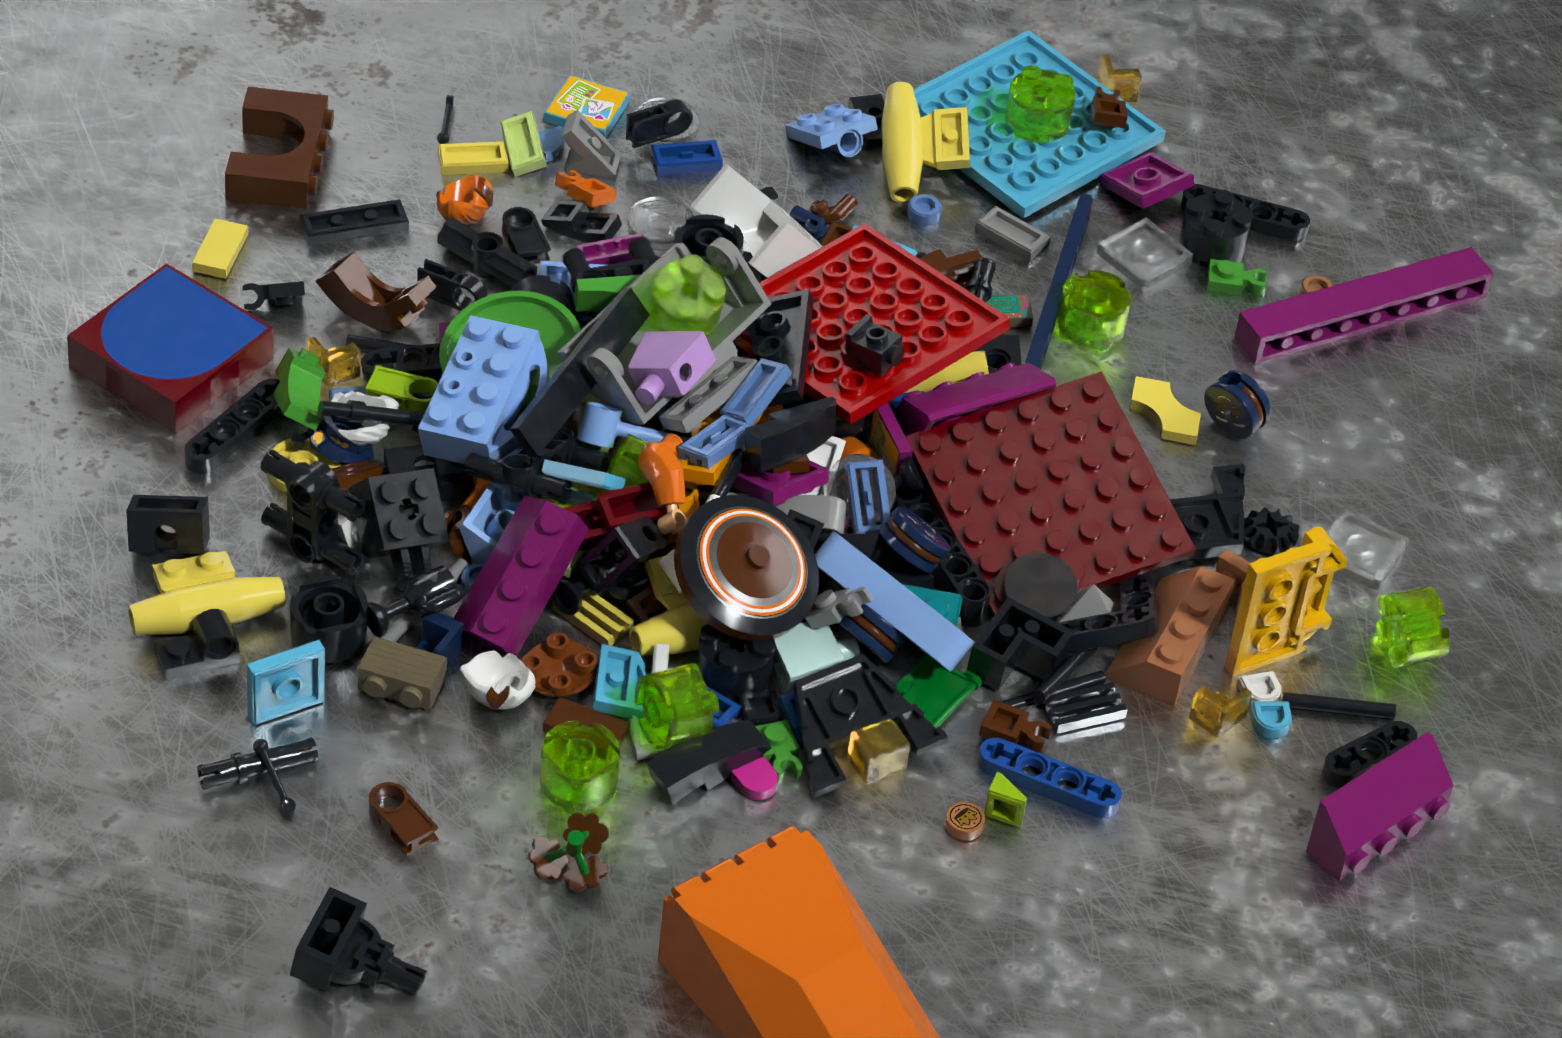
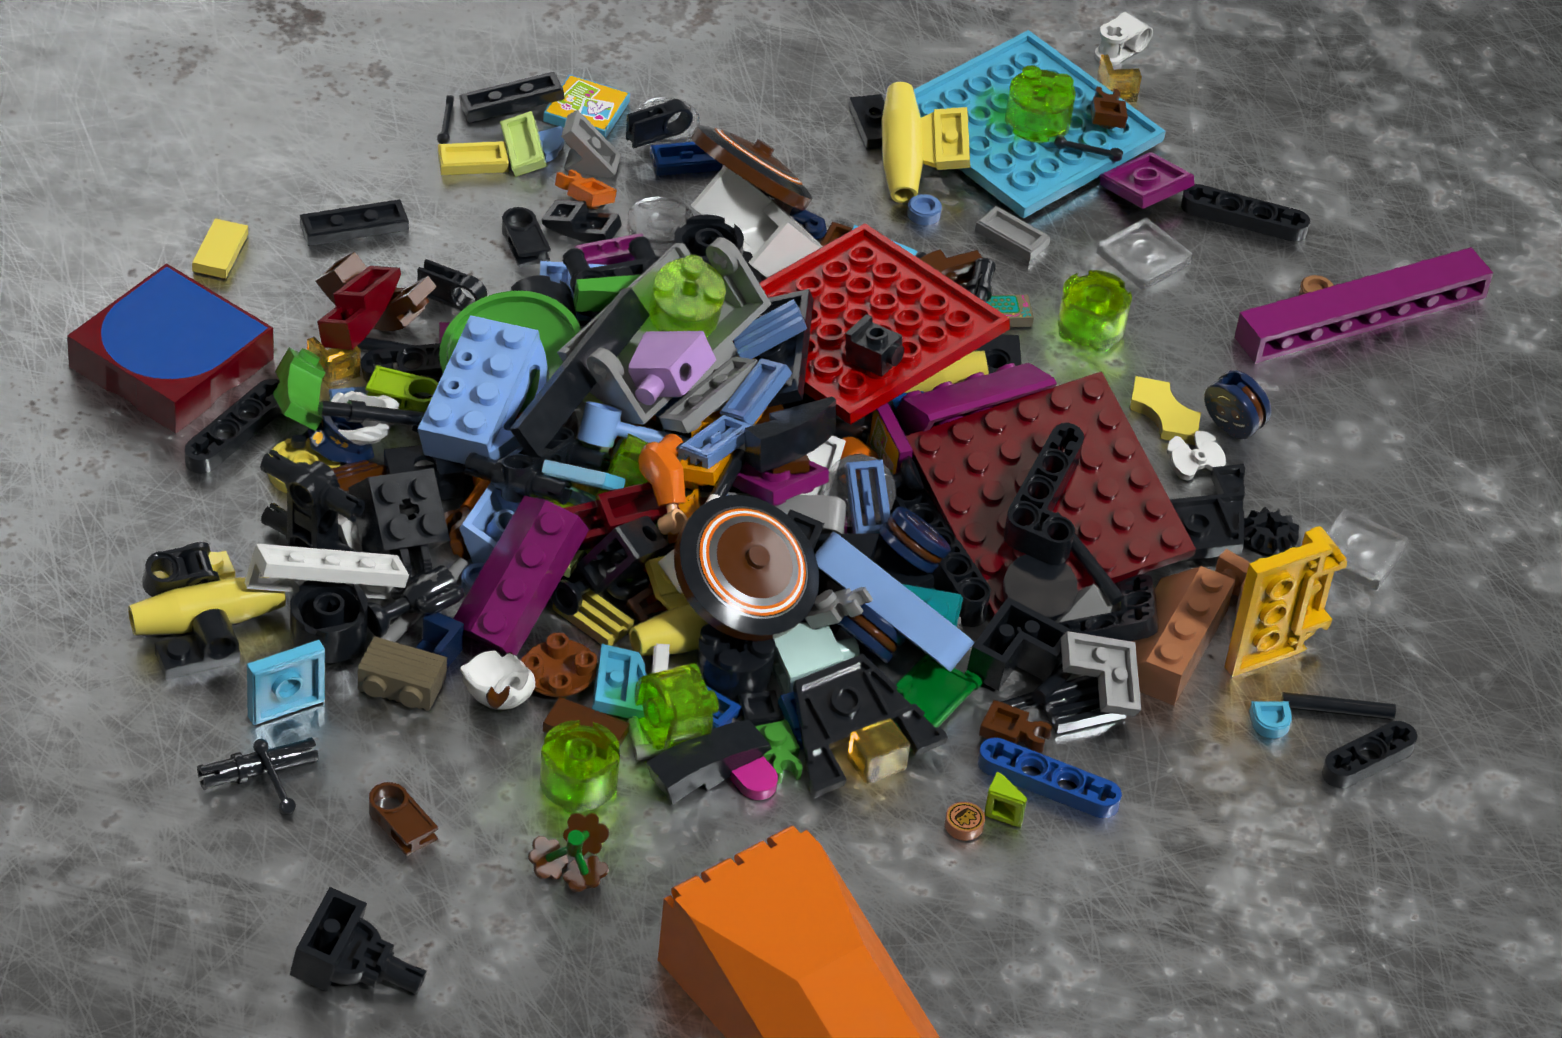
black brick [126,495,210,557] -> none
reddish brown arch [225,86,334,209] -> none
black plate [242,281,305,310] -> none
orange hair [436,174,493,225] -> none
black piece [437,218,537,287] -> none
light blue plate [785,104,878,157] -> none
reddish brown arm [810,194,858,223] -> none
dark blue tile [1025,193,1093,369] -> none
black brick [1179,190,1252,265] -> none
clear yellow panel [1189,685,1252,739] -> none
bright green plate [1207,259,1267,296] -> none
white tile [1236,670,1282,706] -> none
magenta slope [1306,732,1454,881] -> none
clear neon green brick [1375,586,1450,669] -> none
none -> black piece [142,542,220,597]
none -> white fence [244,544,409,600]
none -> dark red slope [317,266,401,350]
none -> black tile [459,72,565,123]
none -> dish [690,125,813,210]
none -> medium blue tile [733,299,807,359]
none -> black beam [1003,423,1084,565]
none -> black hinge [1054,136,1123,161]
none -> black bar [1056,512,1124,605]
none -> light grey plate [1061,631,1141,717]
none -> white piece [1094,12,1153,66]
none -> white piece [1166,431,1226,481]

